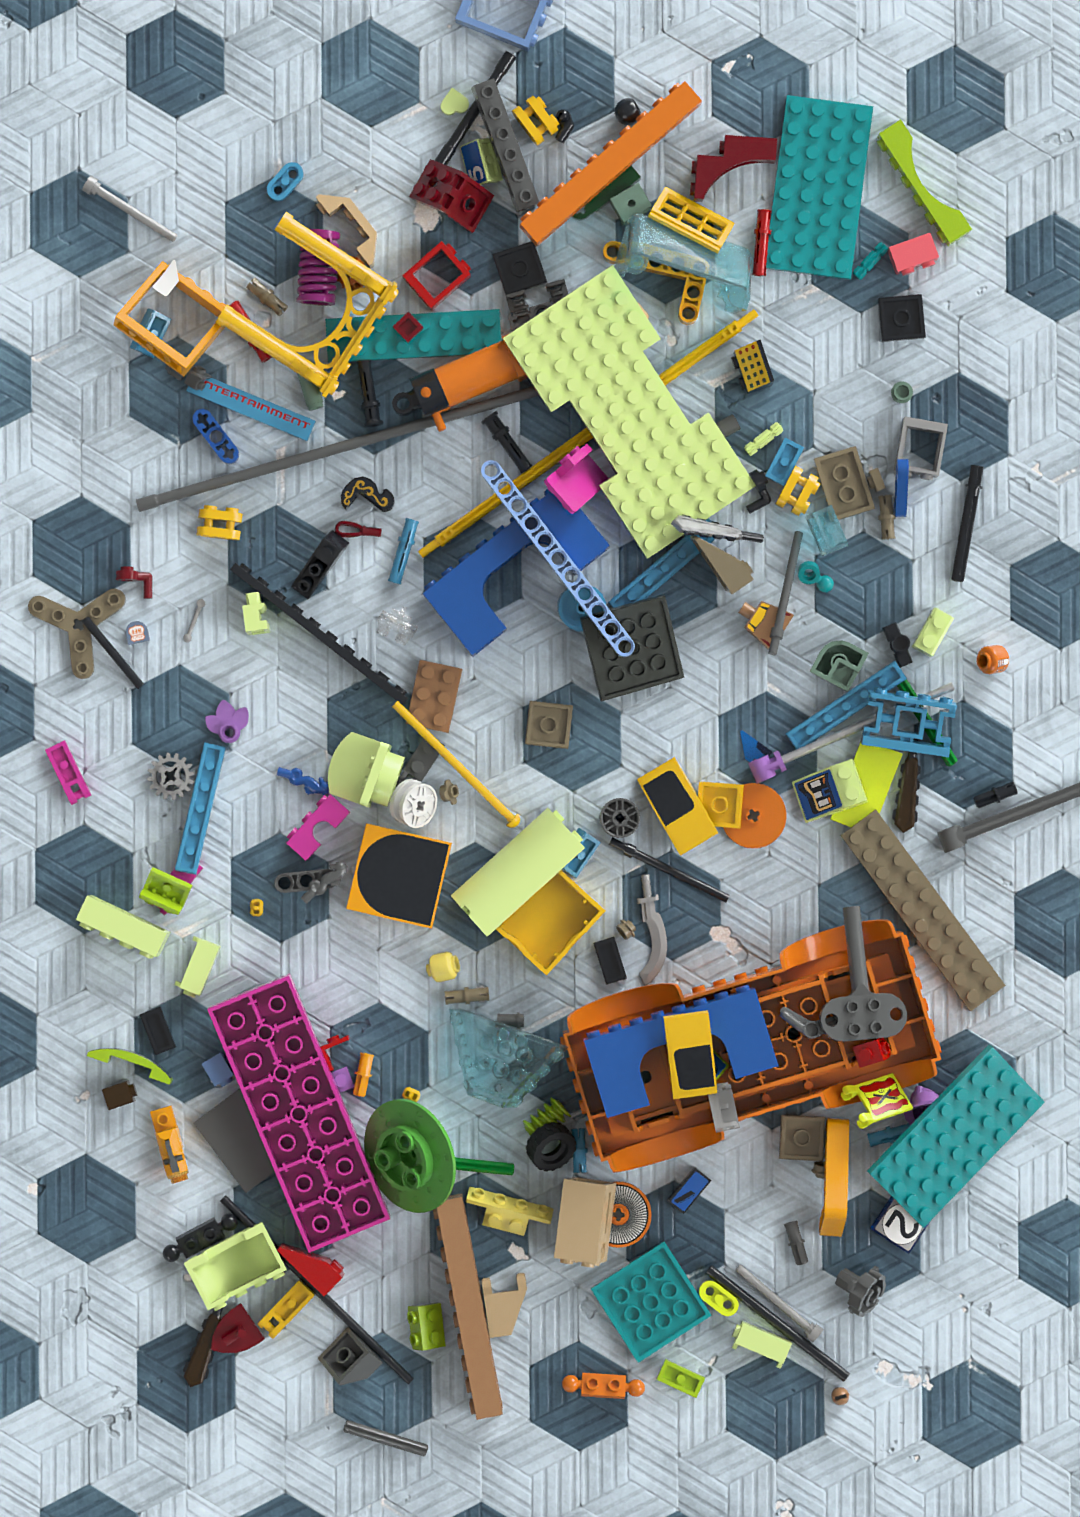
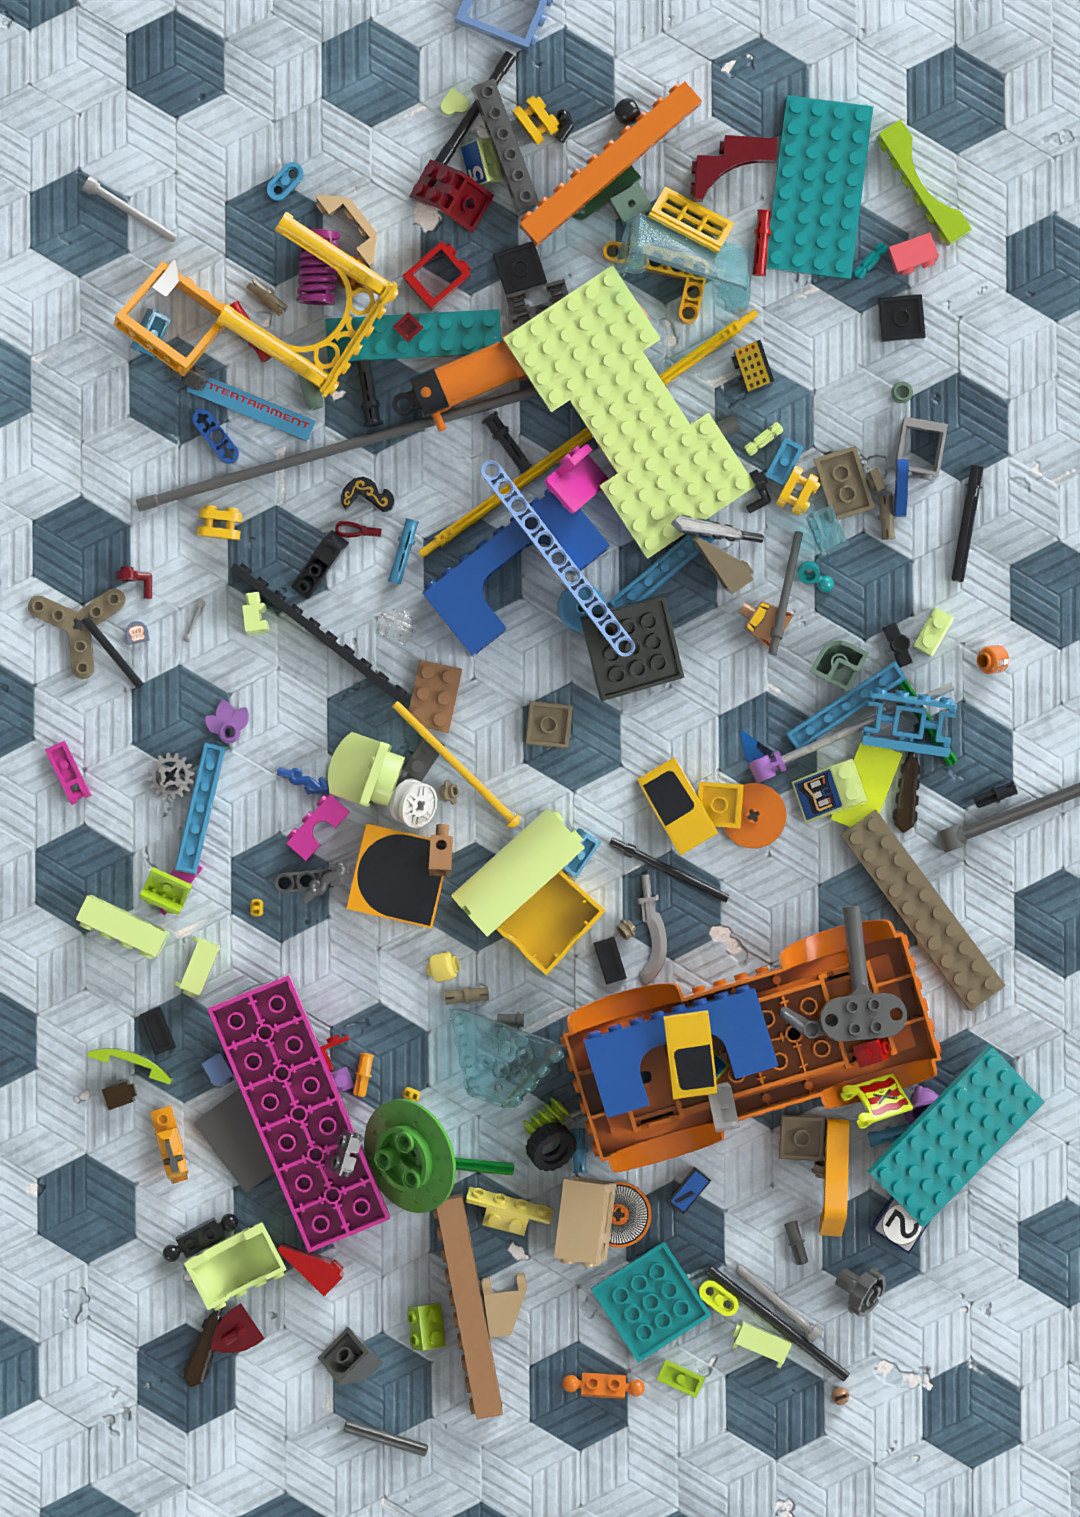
black piece [220,1195,414,1384] -> none
yellow plate [257,1279,315,1339] -> none
dark grey wheel [600,798,640,838] -> none
none -> dark grey hinge [331,1129,362,1177]
none -> medium nougat torso [429,824,453,877]

